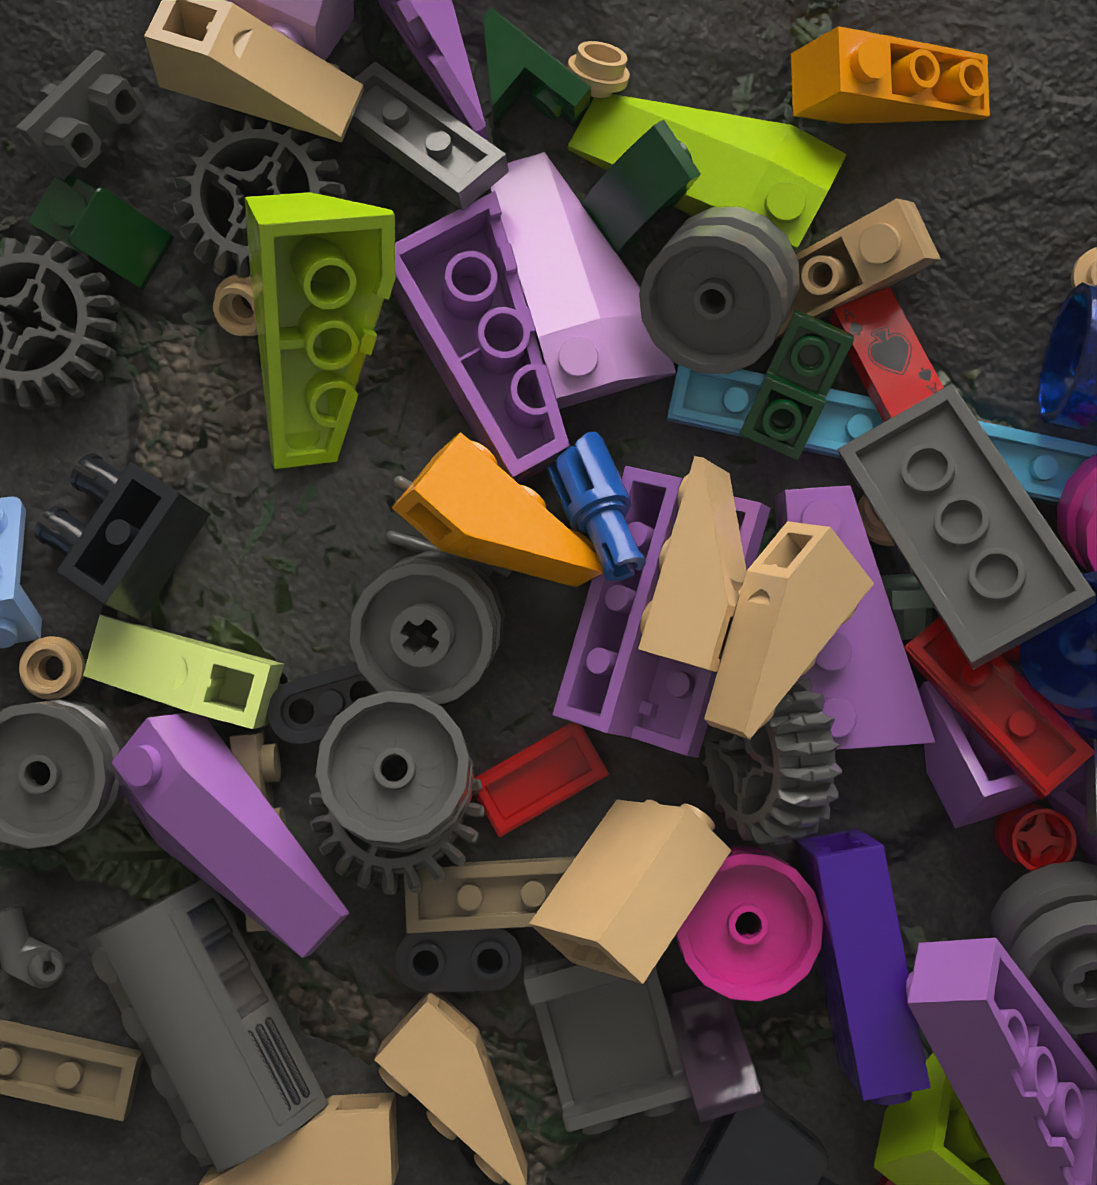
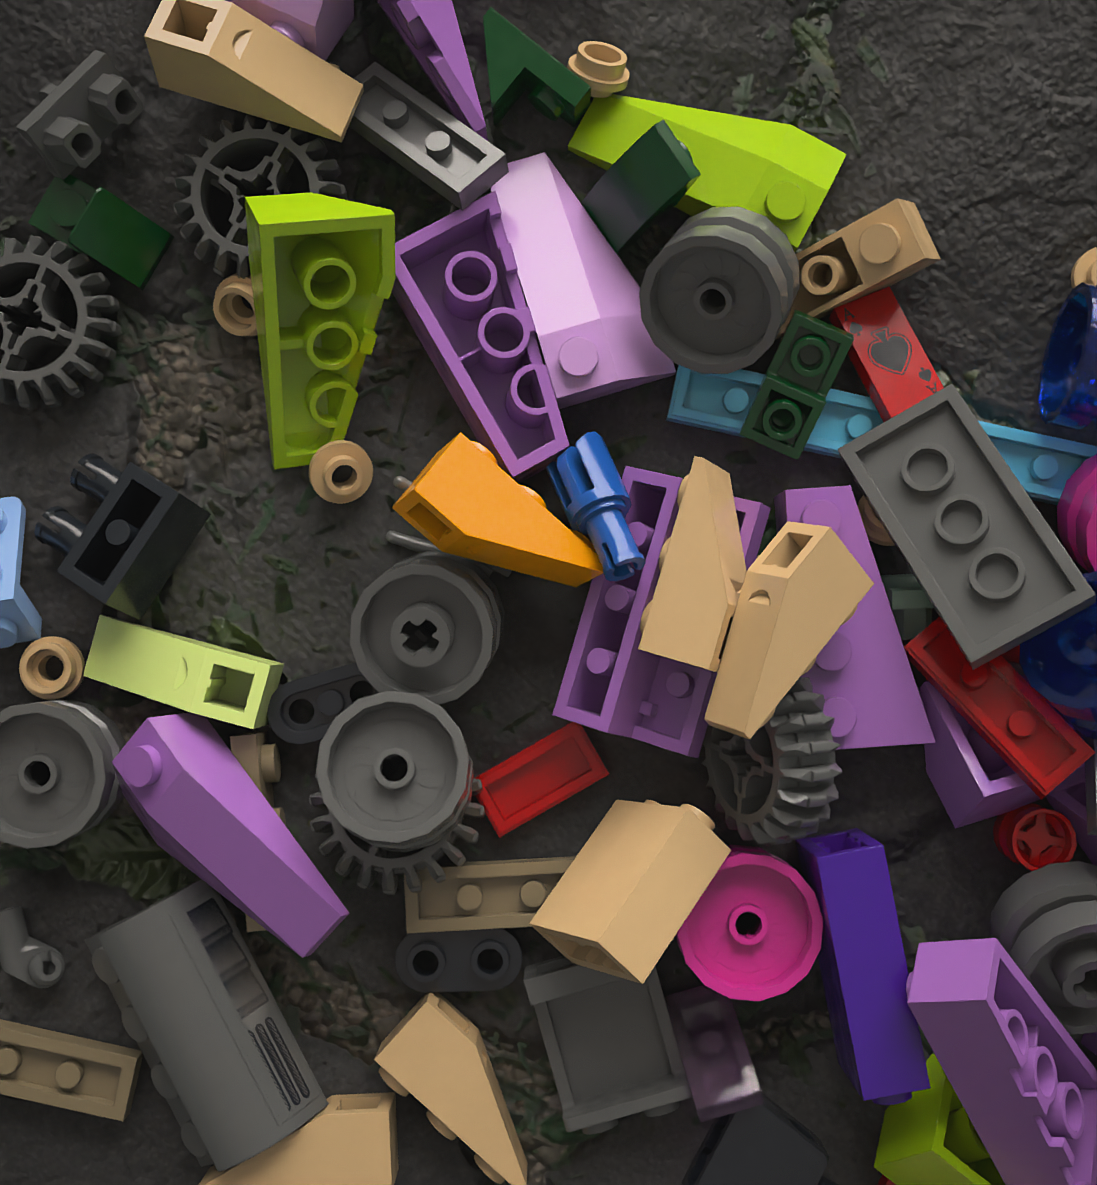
light orange slope [791,26,990,124] -> none
none -> tan plate [309,440,373,504]

